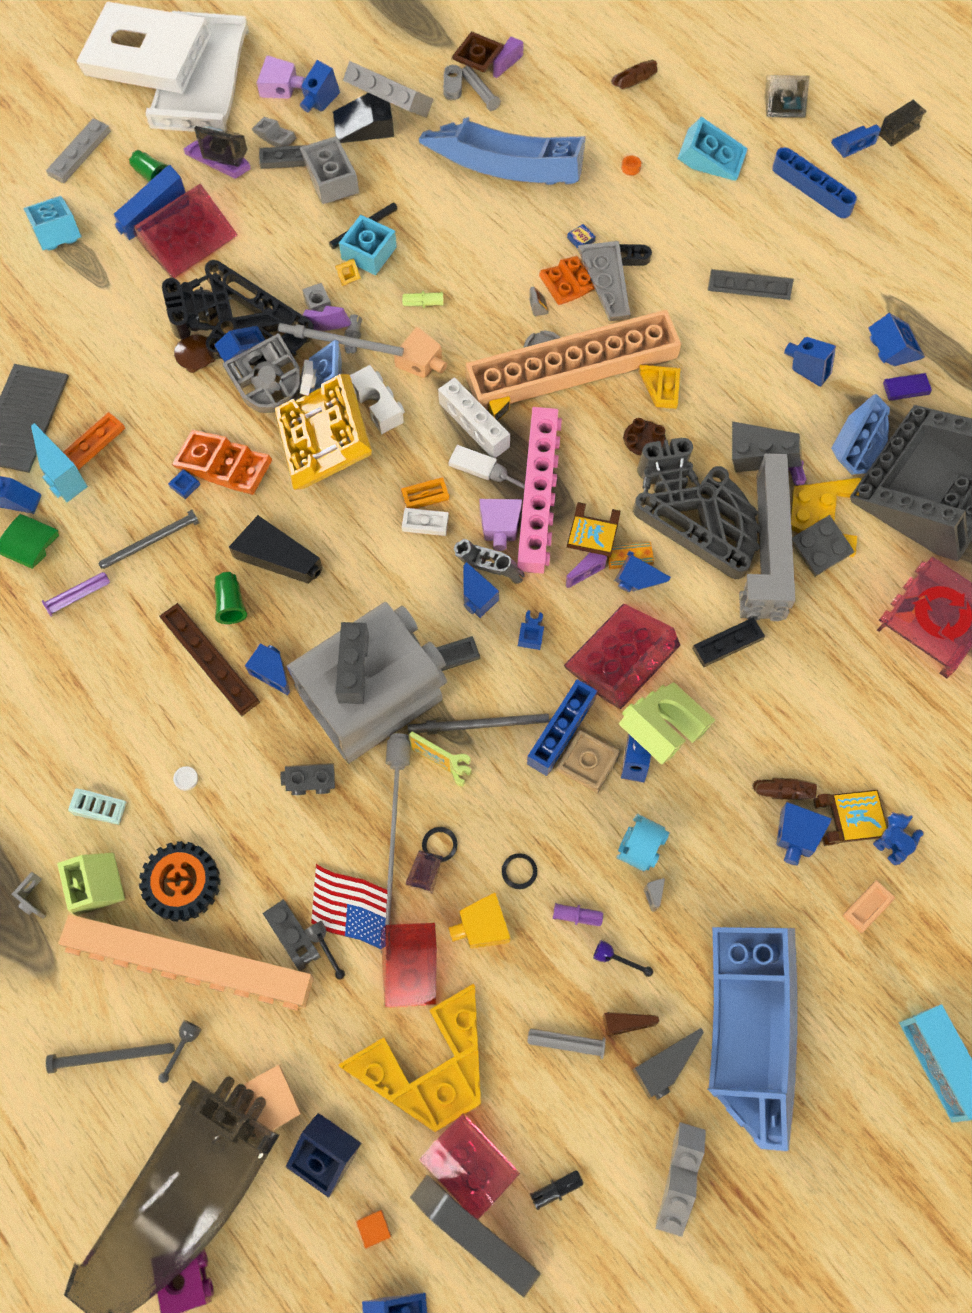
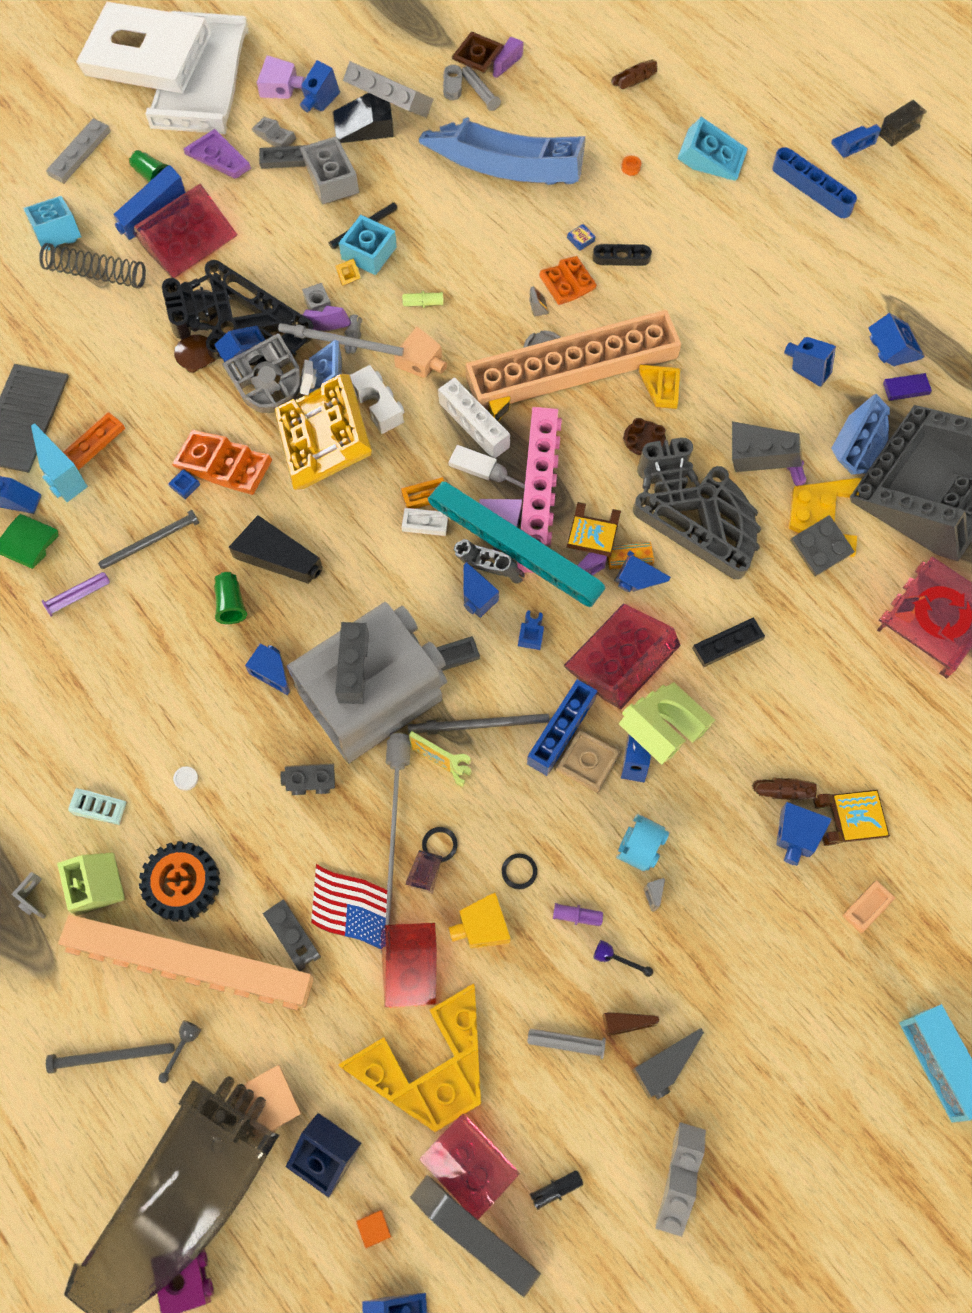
reddish brown tile [159,603,260,717] -> none
clear smoke slope [194,126,248,167] -> none
hinge [304,920,345,980] -> none
light grey wing [578,241,630,321] -> none
dark grey plate [708,269,794,300] -> none
medium blue slope [708,927,797,1151] -> none
light grey brick [739,453,795,621] -> none
clear smoke slope [765,75,810,118] -> none
blue animal [873,812,924,865] -> none
none -> dark grey piece [39,243,146,289]
none -> teal beam [428,481,606,607]

